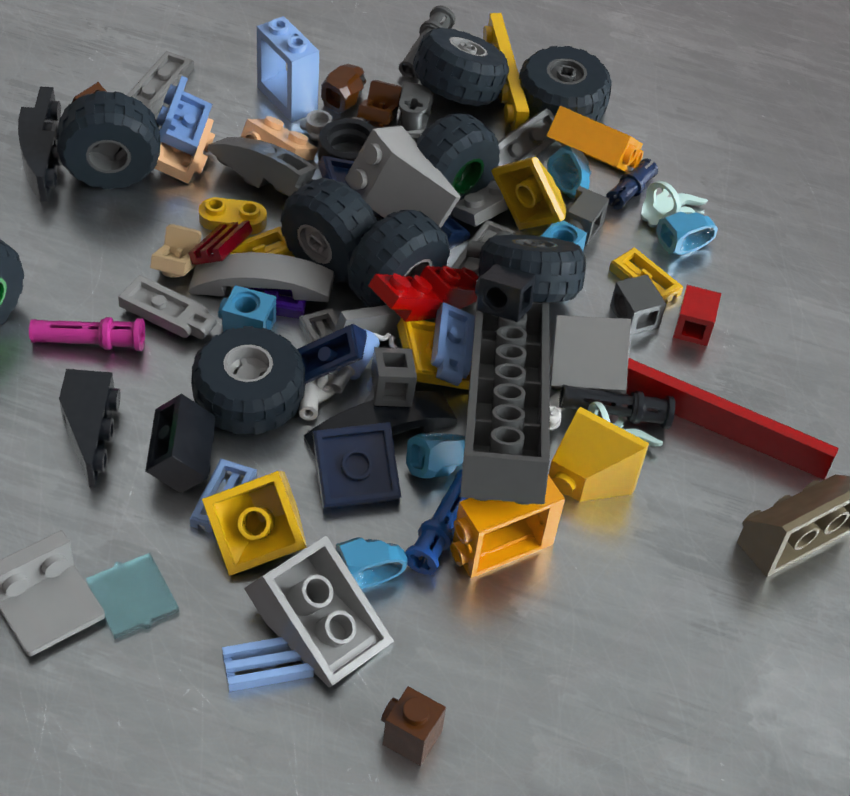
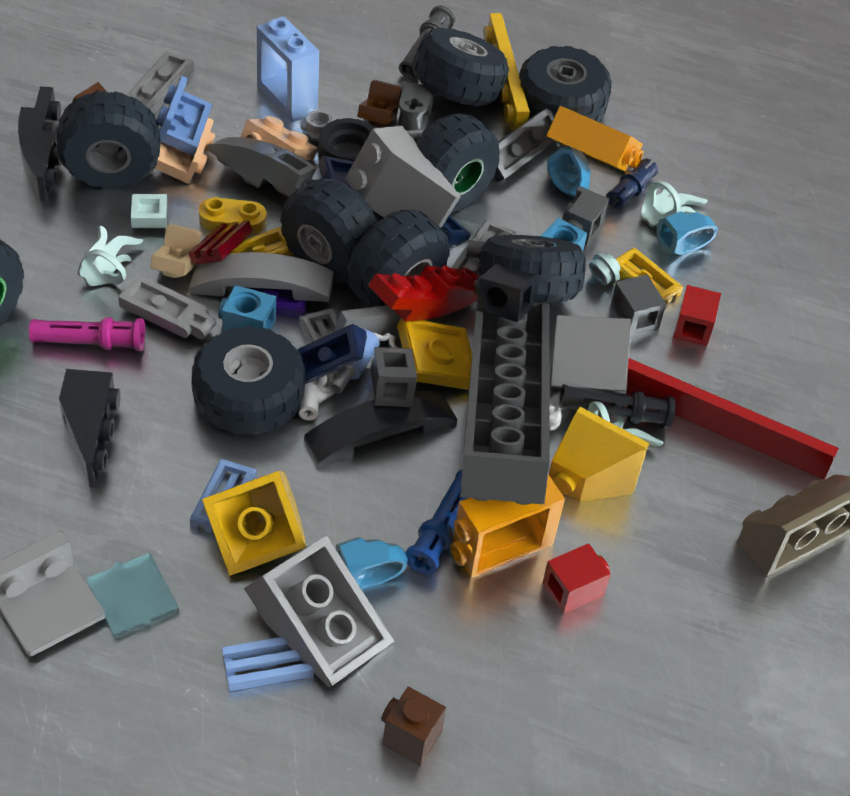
black brick [145,393,216,493] -> none
dark blue tile [312,422,402,510] -> none
reddish brown rock [321,64,366,114] -> none
dark azure rock [406,433,465,478] -> none
medium blue hinge [431,302,475,386] -> none
light grey hinge [452,181,509,227] -> none
yellow slope [491,156,567,230] -> none
none -> light aqua piece [77,226,143,286]
none -> light aqua plate [131,194,168,228]
none -> red brick [542,543,611,614]
none -> light aqua plate [589,252,620,286]

